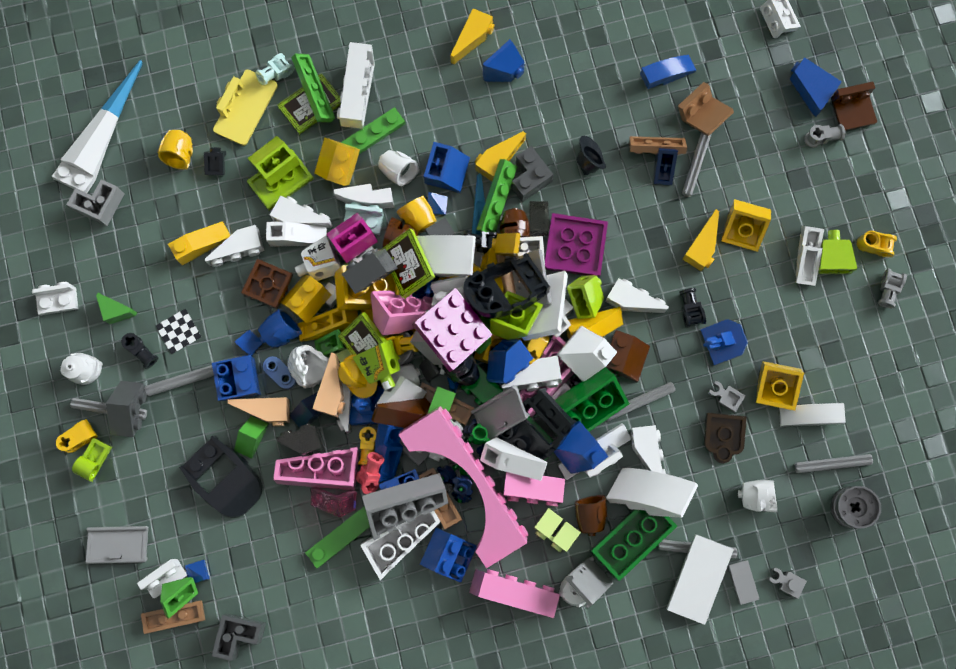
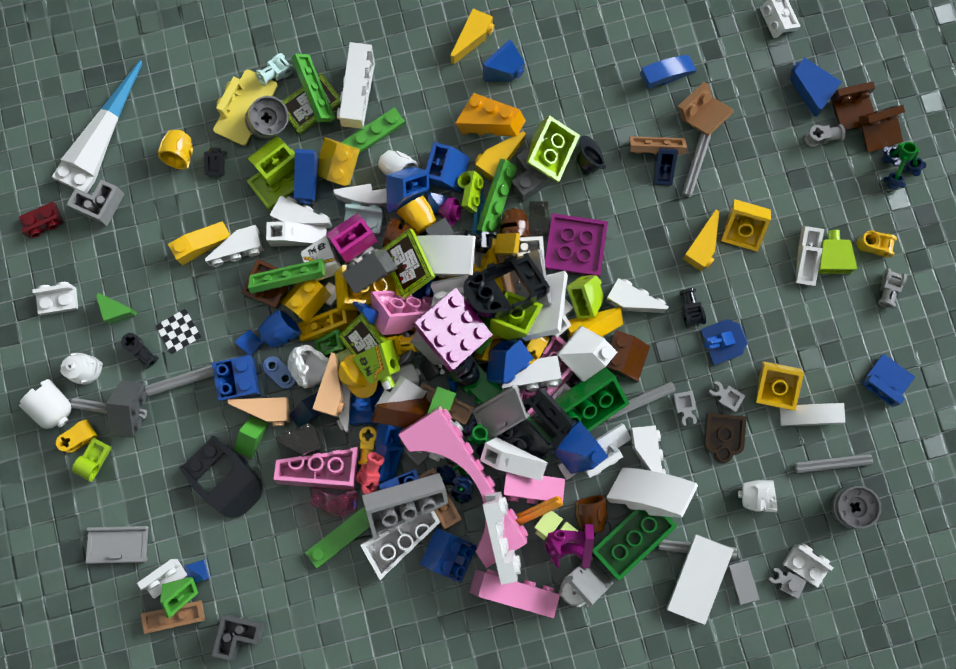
none -> dark red bracket [19,201,64,238]
none -> white cylinder [19,379,71,429]
none -> flat silver wheel [245,95,289,140]
none -> bright green plate [248,258,325,293]
none -> blue slope [294,149,319,205]
none -> blue slope [352,301,379,325]
none -> blue slope [386,167,429,212]
none -> magenta plate [439,197,461,226]
none -> light orange wedge [455,93,526,136]
none -> lime plate [457,171,484,213]
none -> white piece [483,492,521,585]
none -> light orange axle [516,496,563,525]
none -> lime slope [527,115,580,183]
none -> magenta tile [545,524,594,569]
none -> light grey plate [673,391,697,426]
none -> white bracket [782,543,834,588]
none -> reddish brown bracket [859,105,905,152]
none -> blue bracket [861,354,915,407]
none -> plant [882,142,926,189]

